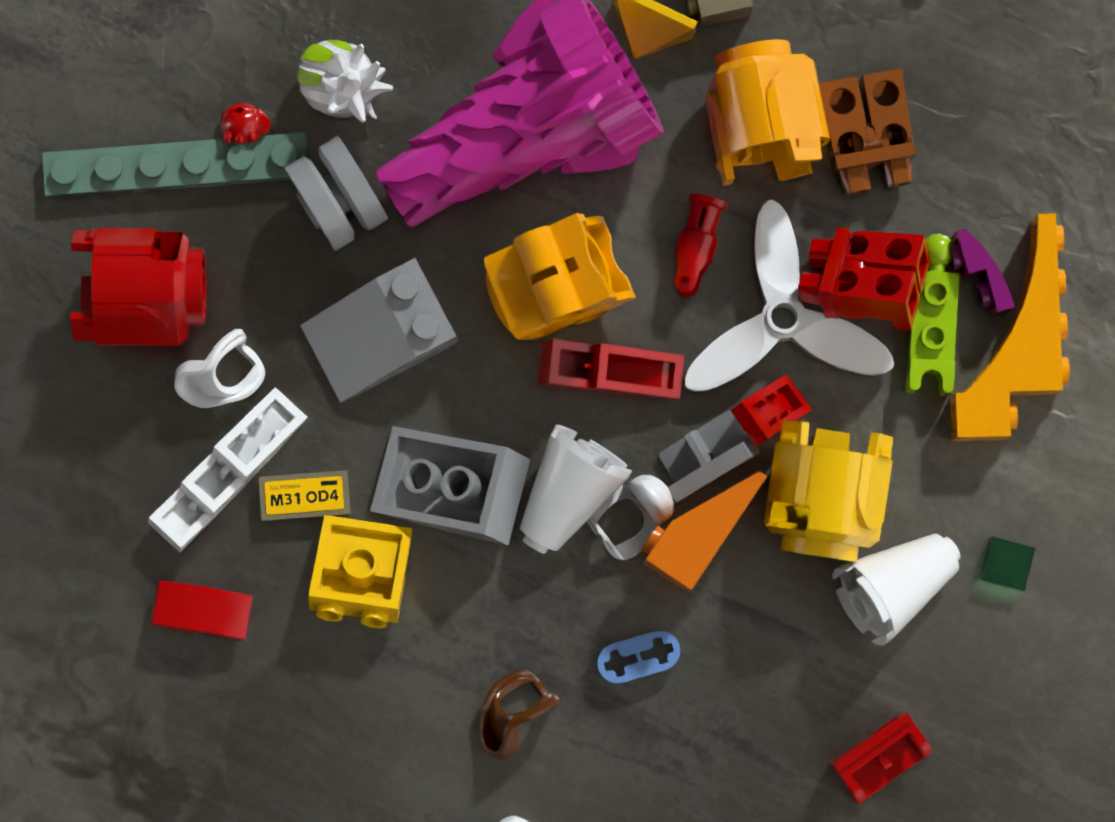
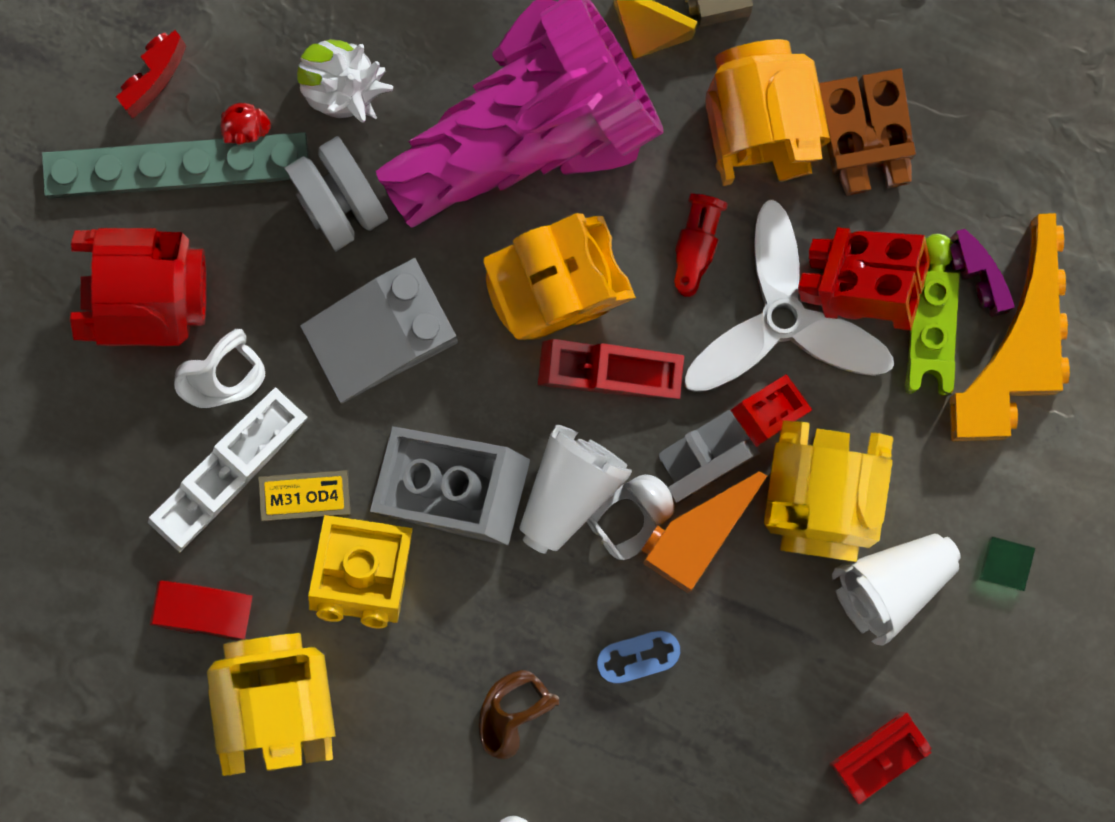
none -> red slope [116,30,186,119]
none -> yellow piece [207,633,336,776]

